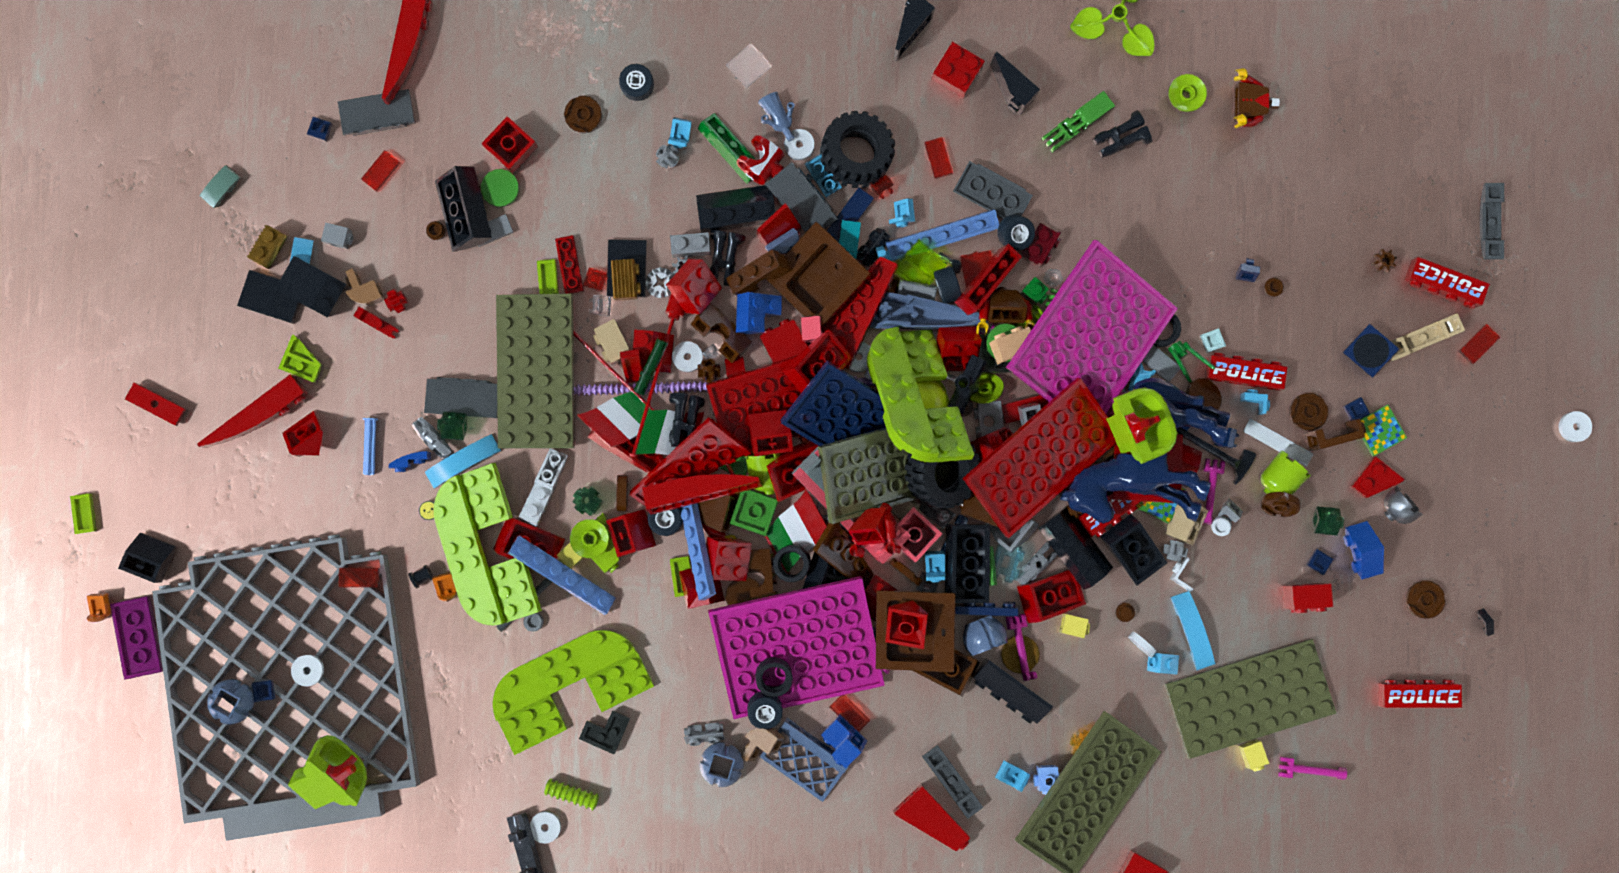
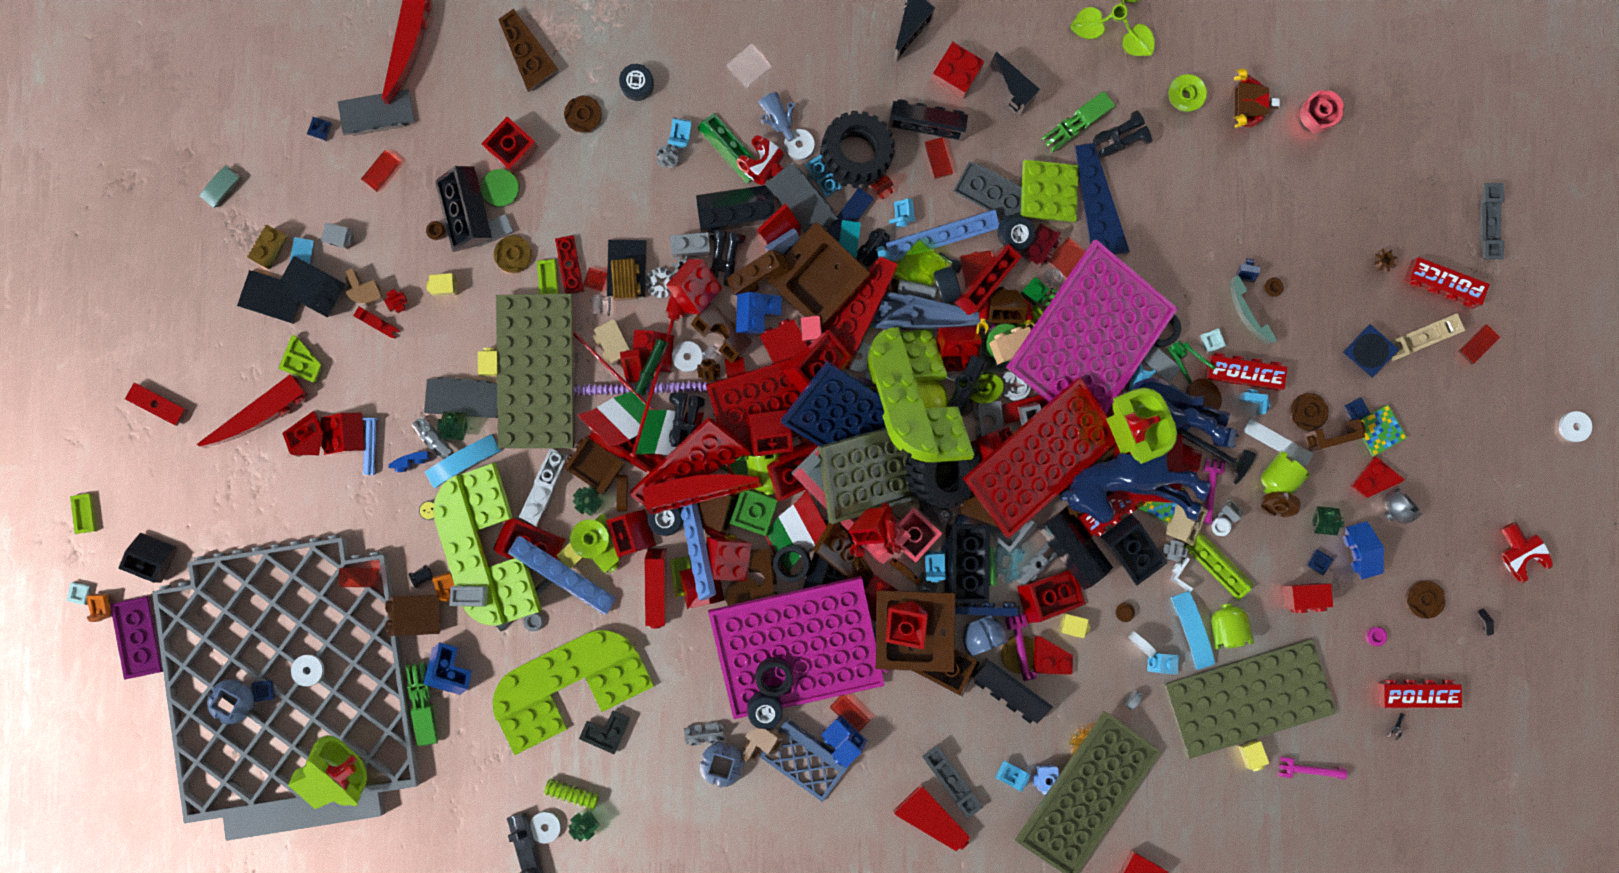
none -> light aqua tile [66,582,92,605]
none -> red slope [320,412,365,455]
none -> reddish brown panel [385,595,440,636]
none -> bright green arm [406,662,438,747]
none -> blue brick [423,642,472,695]
none -> light yellow brick [426,273,457,297]
none -> light grey tile [449,586,488,607]
none -> light yellow brick [478,348,498,376]
none -> pearl gold tile [494,235,532,274]
none -> reddish brown wing [498,8,559,92]
none -> reddish brown panel [564,437,626,495]
none -> clear green brick [568,809,600,842]
none -> red slope [644,548,667,629]
none -> black slope [888,99,968,141]
none -> white gear [1001,372,1031,401]
none -> lime plate [1021,160,1078,223]
none -> red wing [1033,636,1073,675]
none -> clear red piece [1048,237,1085,278]
none -> dark blue wing [1074,143,1130,255]
none -> light grey tile [1124,690,1142,710]
none -> lime slope [1184,531,1254,601]
none -> lime cylinder [1211,603,1254,650]
none -> sand green slope [1230,275,1277,345]
none -> coral brick [1299,90,1344,133]
none -> dark pink tile [1366,627,1387,646]
none -> black hand [1387,713,1405,741]
none -> red connector [1500,522,1553,584]

